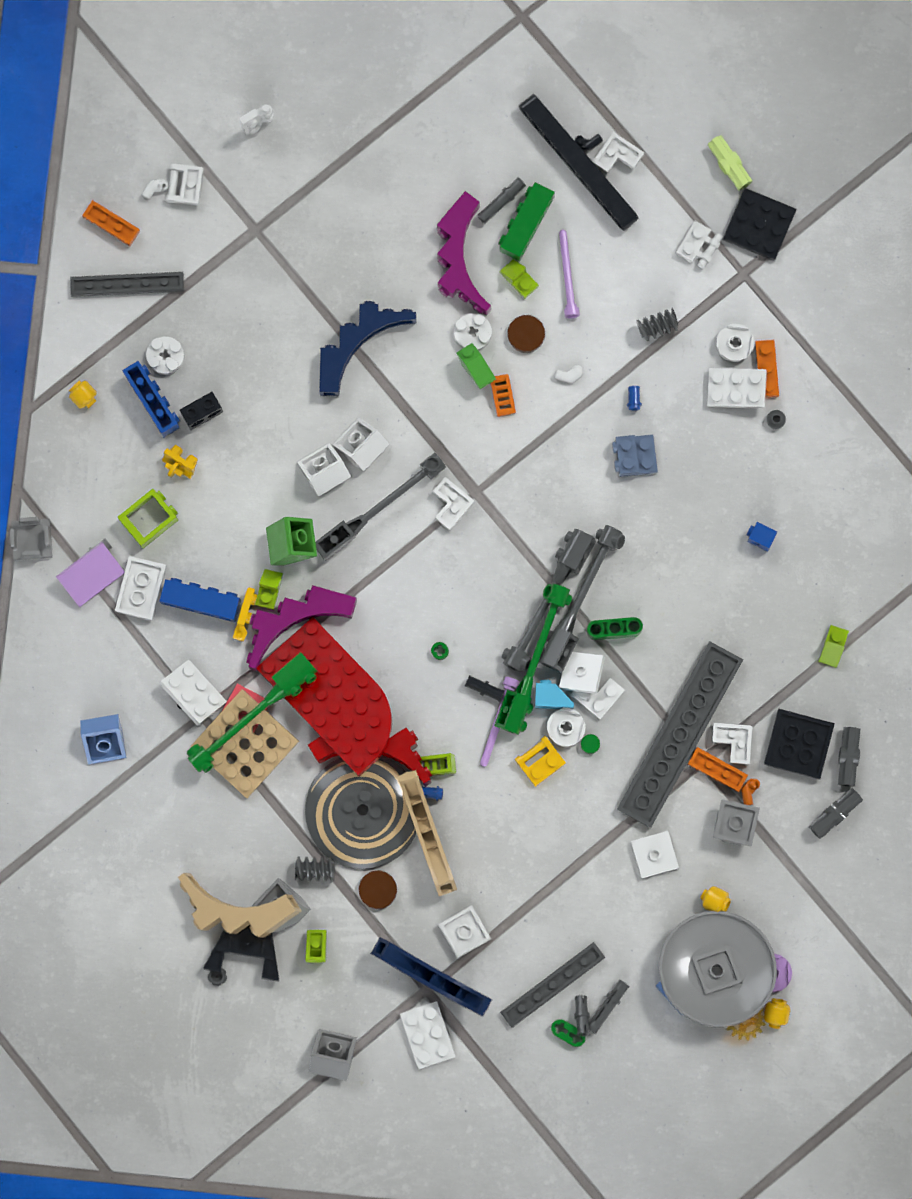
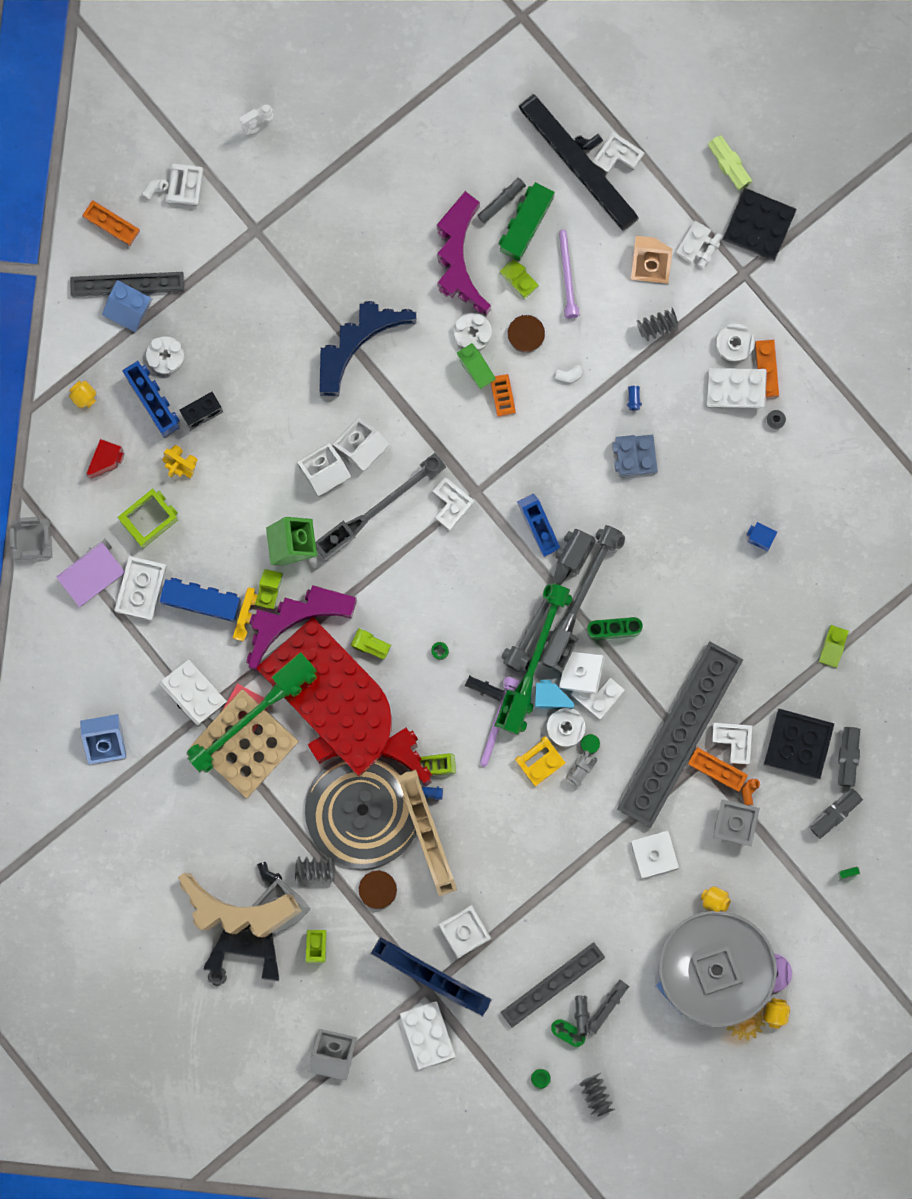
none -> red slope [86,439,125,479]
none -> medium blue slope [102,280,153,333]
none -> black arm [257,861,282,885]
none -> lime piece [350,628,391,660]
none -> blue slope [517,493,560,557]
none -> green tile [531,1069,551,1089]
none -> light grey piece [566,751,598,787]
none -> dark grey piece [579,1073,615,1116]
none -> light nougat slope [631,236,673,283]
none -> green tile [838,867,860,880]

